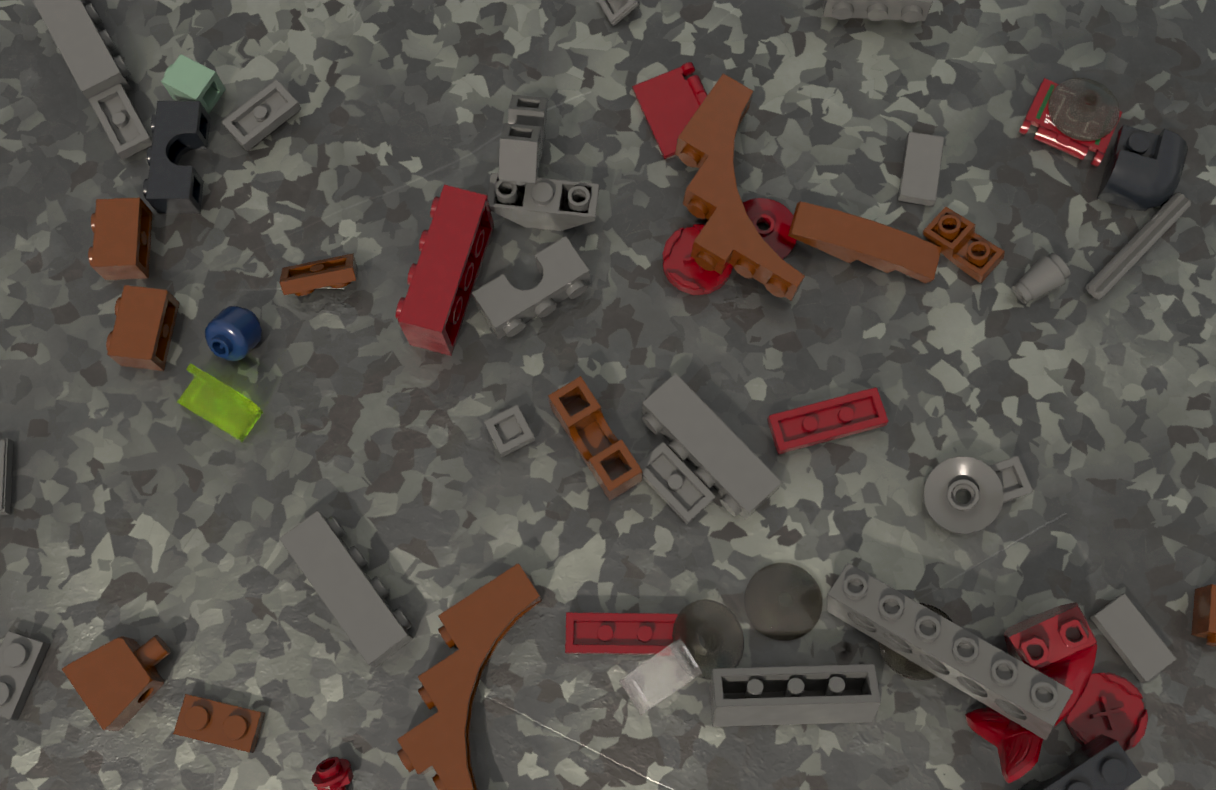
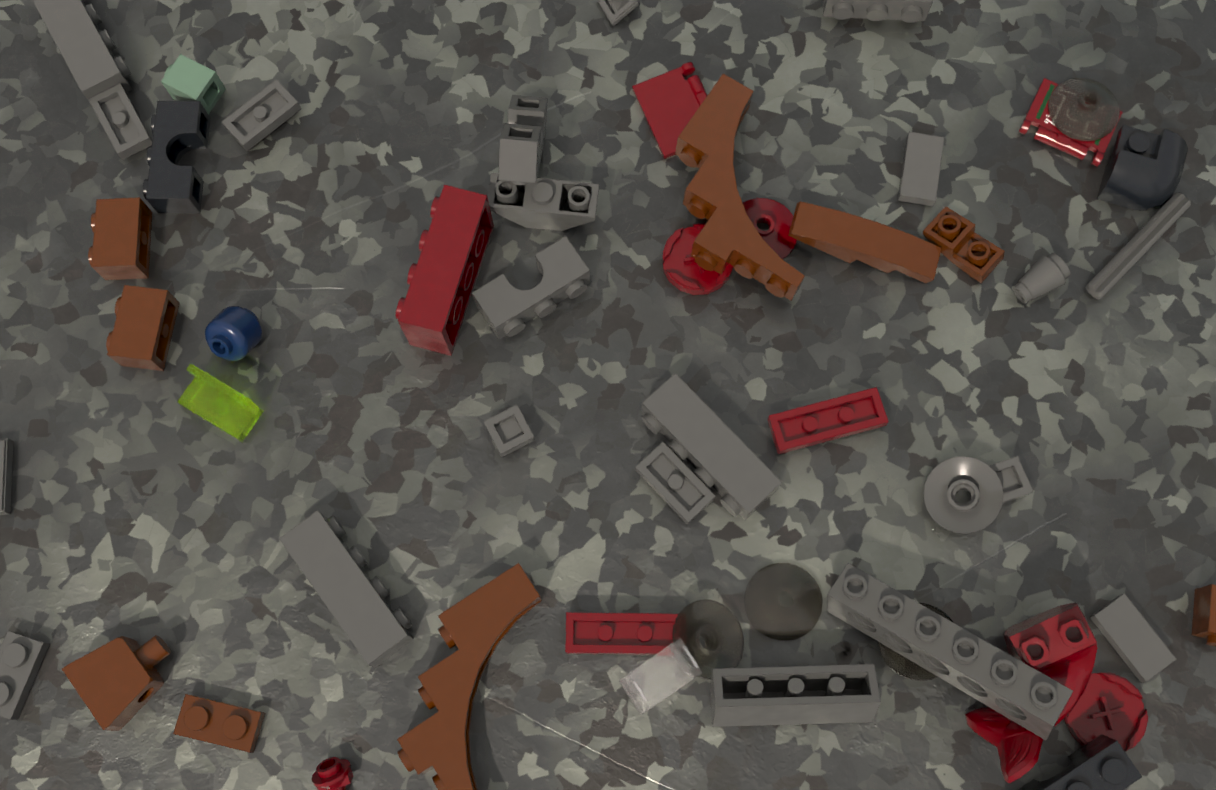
reddish brown plate [280,253,357,296] -> none
reddish brown arch [548,376,643,501] -> none

